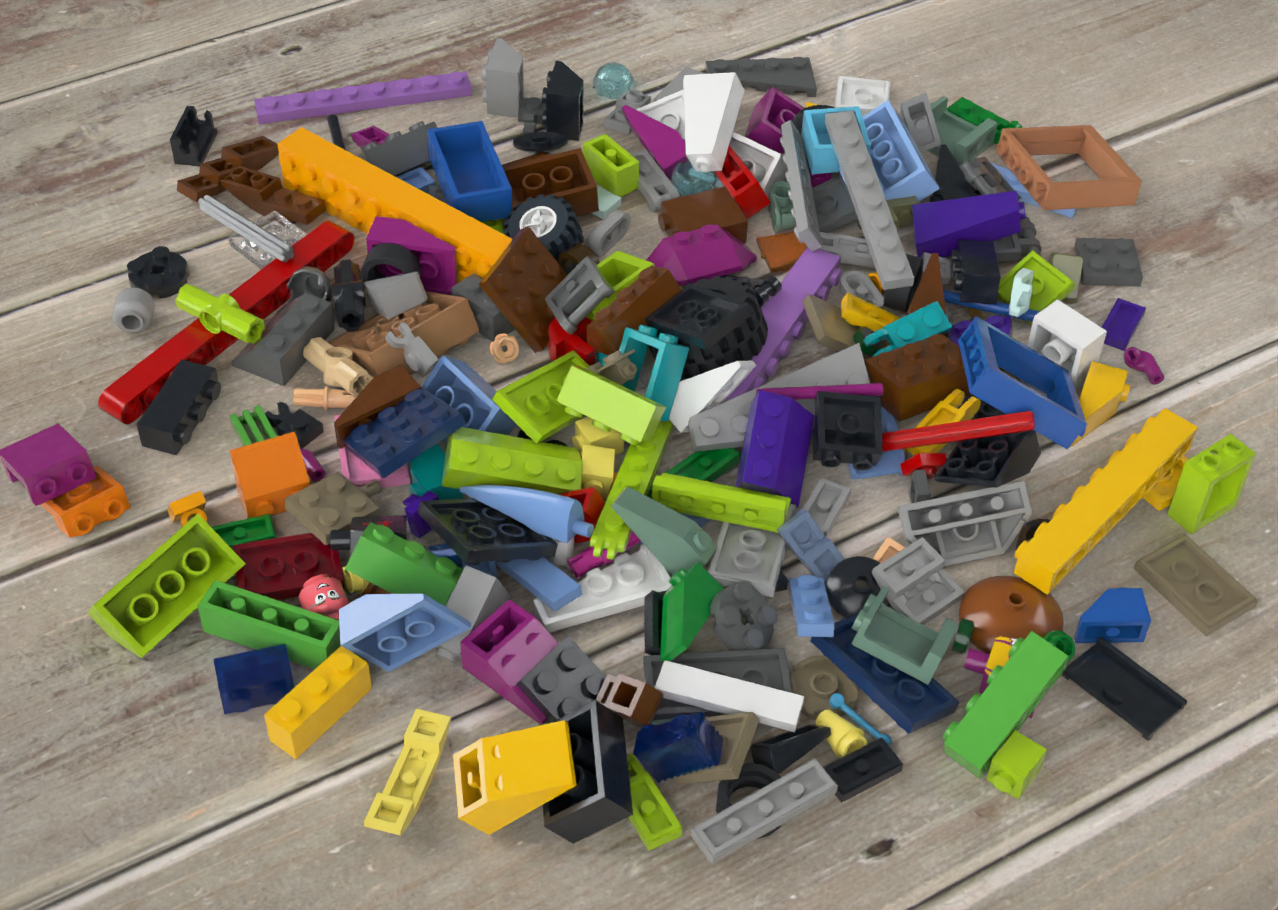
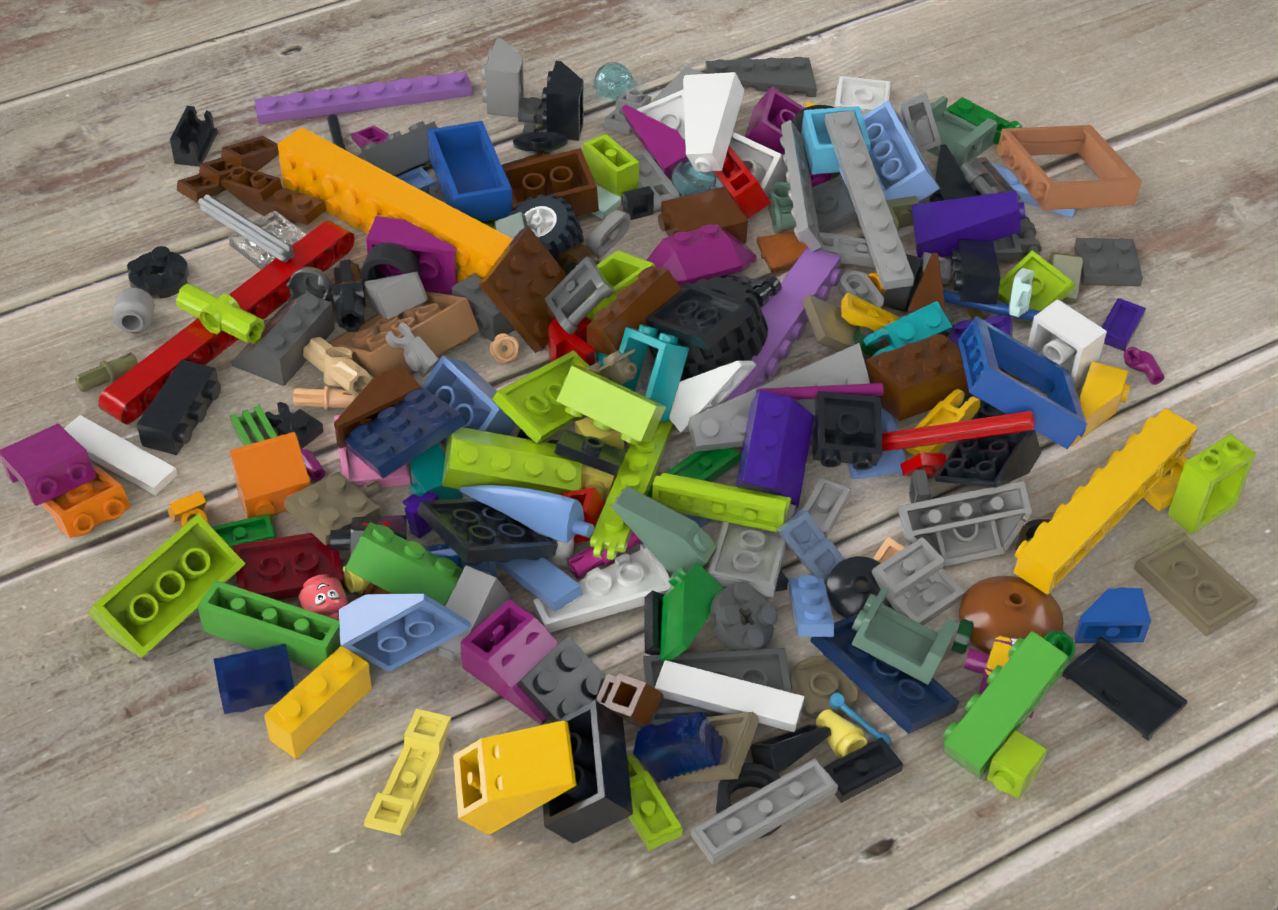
none -> white tile [64,415,178,496]
none -> olive axle [75,352,138,392]
none -> tile [495,212,527,239]
none -> black plate [554,429,627,476]
none -> black plate [623,186,654,220]

